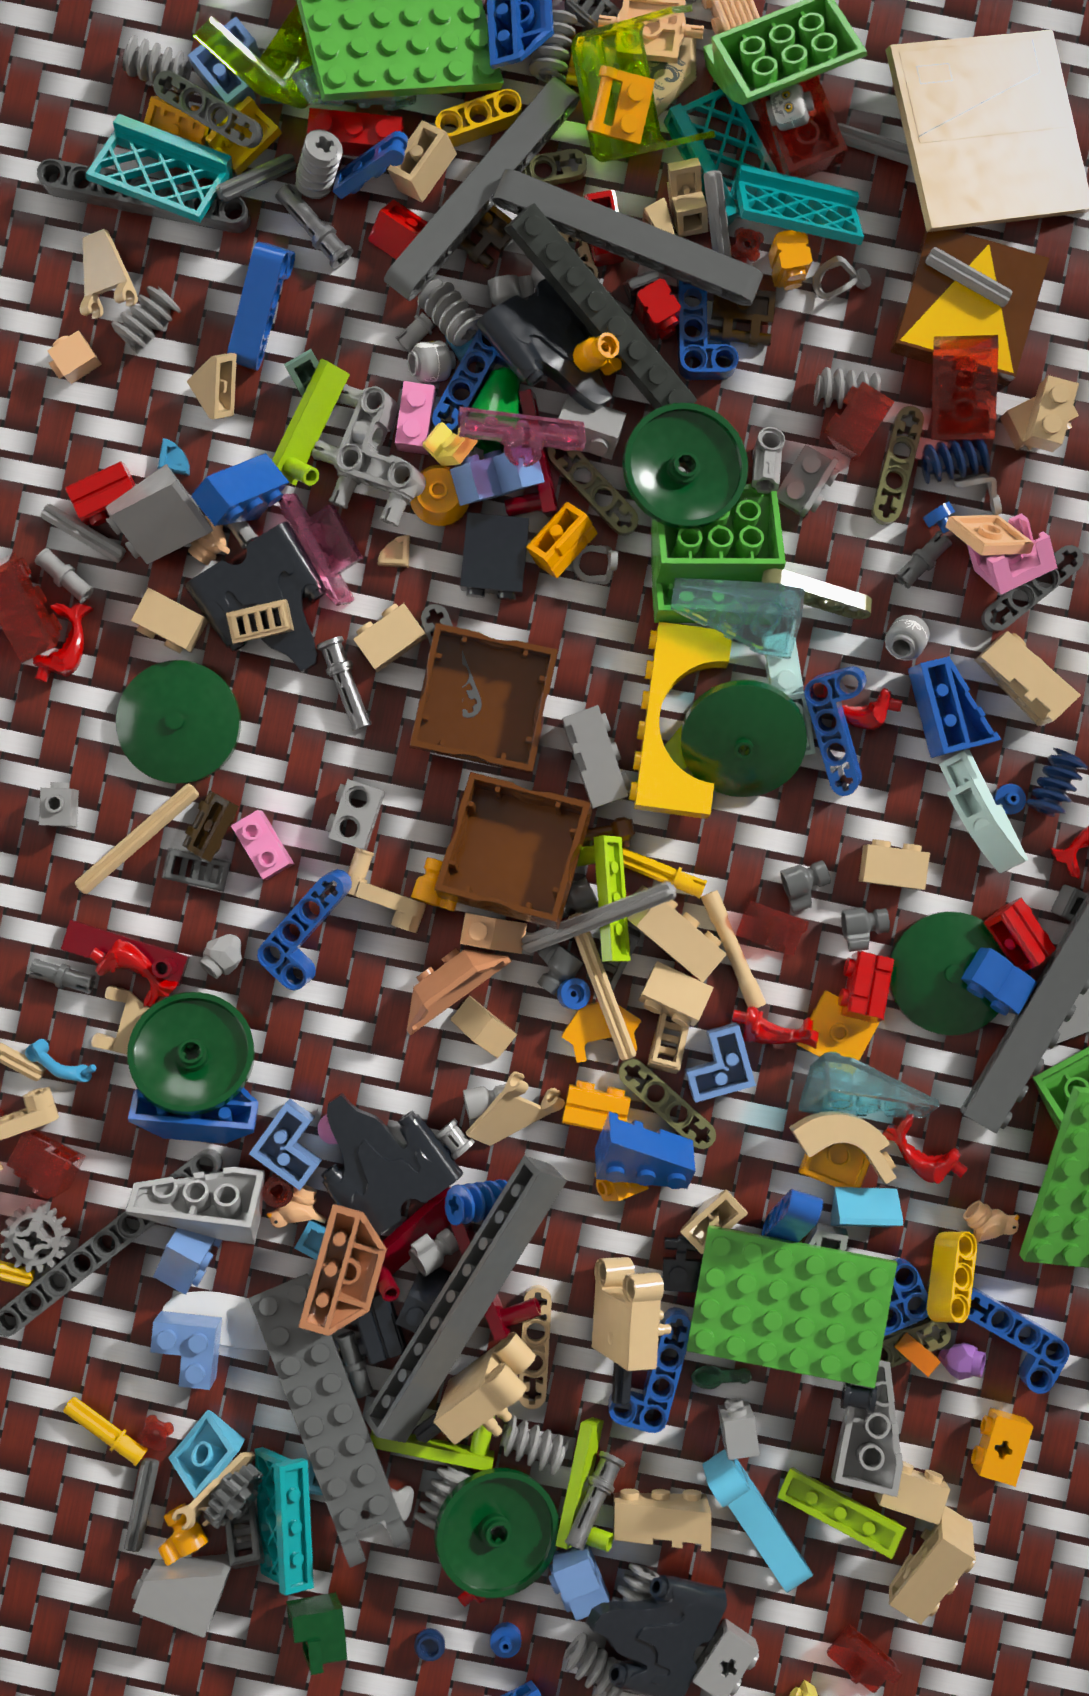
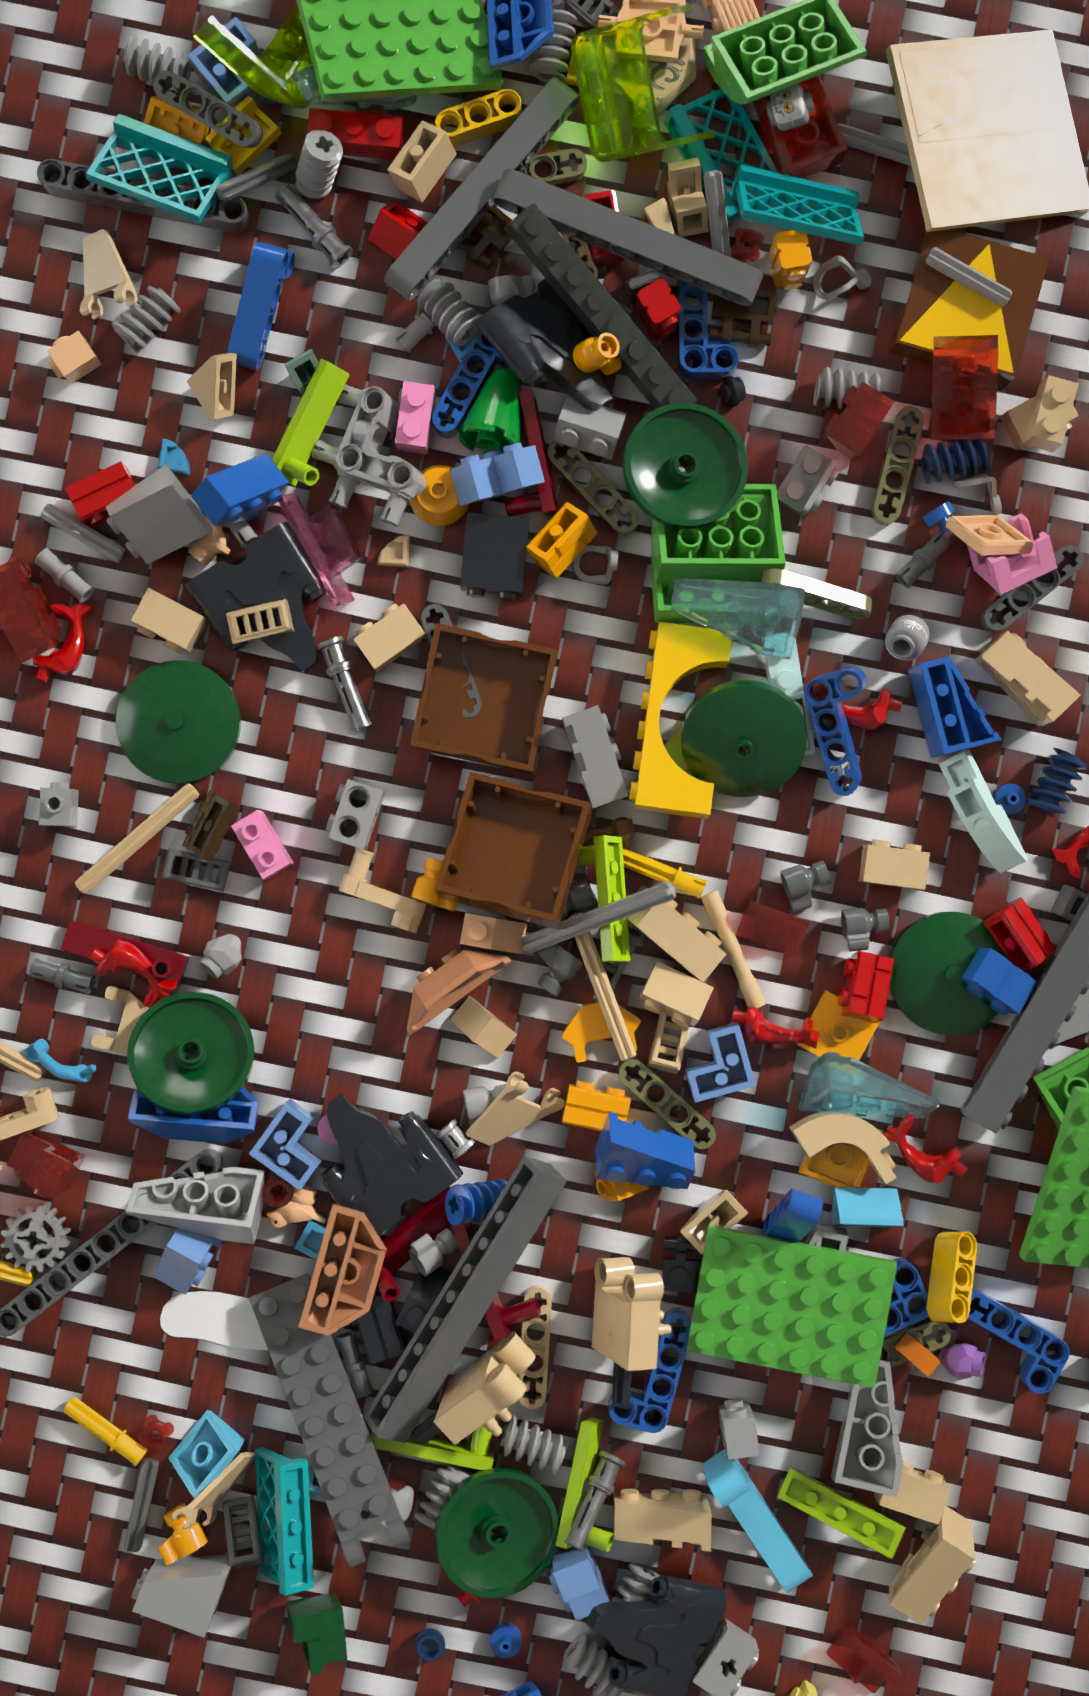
medium blue brick [150,1311,222,1390] -> none
dark grey gear [204,1463,263,1529] -> none
blue beam [257,869,352,990] -> none
blue plate [333,131,408,199] -> none
light grey head [408,341,456,383] -> none
light yellow bracket [422,423,478,466] -> none
clear pink plate [458,407,586,467] -> none
blue tile [557,978,590,1010] -> none
light orange plate [586,65,655,145] -> none
clear green piece [691,1366,752,1389] -> none
light grey piece [751,427,785,494] -> none
black bush [840,1382,877,1414] -> none
light nougat animal [963,1200,1019,1244] -> none
light orange brick [971,1407,1033,1487] -> none
none -> black plate [719,375,746,407]

